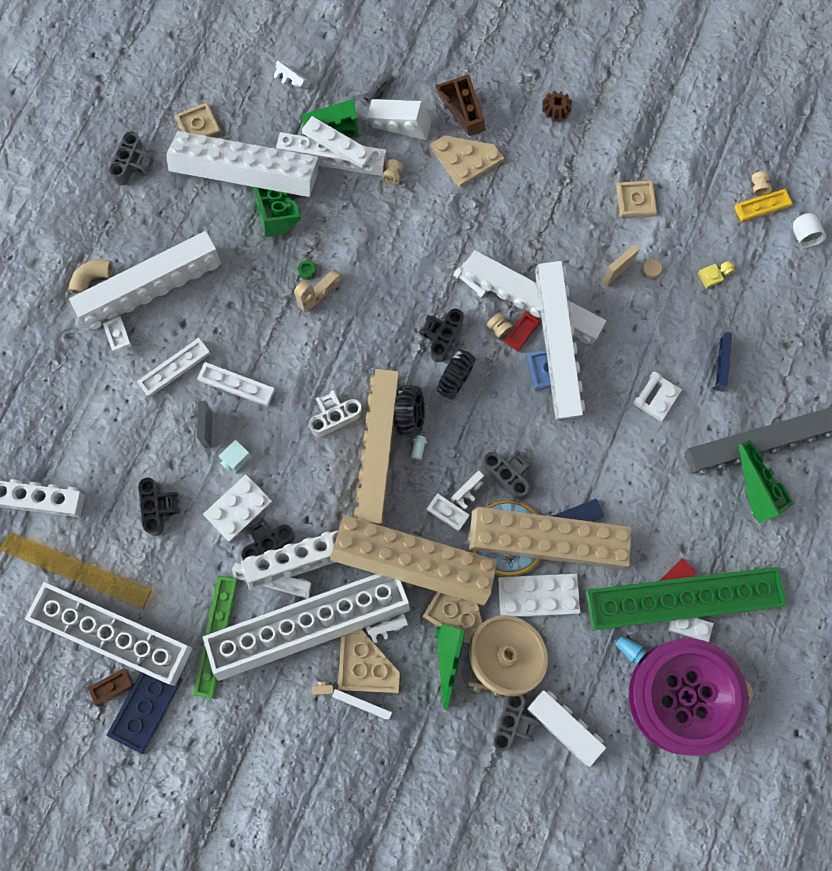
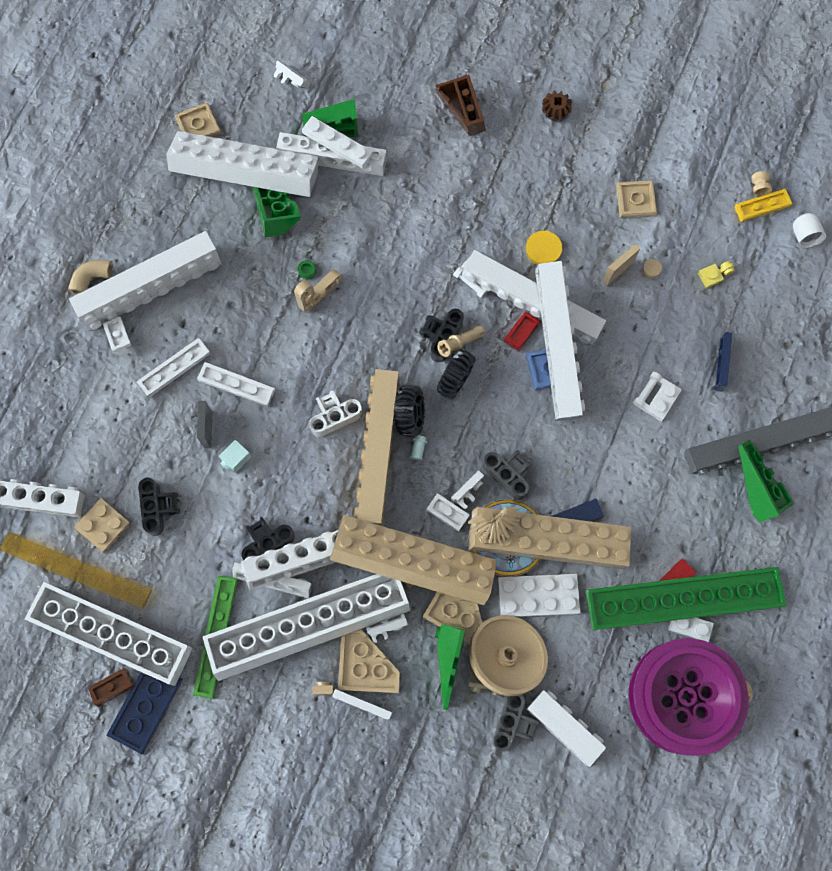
dark grey piece [109,131,154,185] -> none
white plate [203,474,273,543] -> none
dark grey pin [363,72,394,105] -> none
white wedge [366,99,431,140] -> none
tan wheel [382,159,403,185] -> none
tan plate [430,135,504,188] -> none
tan wheel [487,313,513,339] -> none
medium azure cone [615,635,647,664] -> none
none -> tan plate [74,498,131,553]
none -> tan pin [437,325,485,357]
none -> tan hair [468,507,520,544]
none -> yellow tile [526,231,562,265]

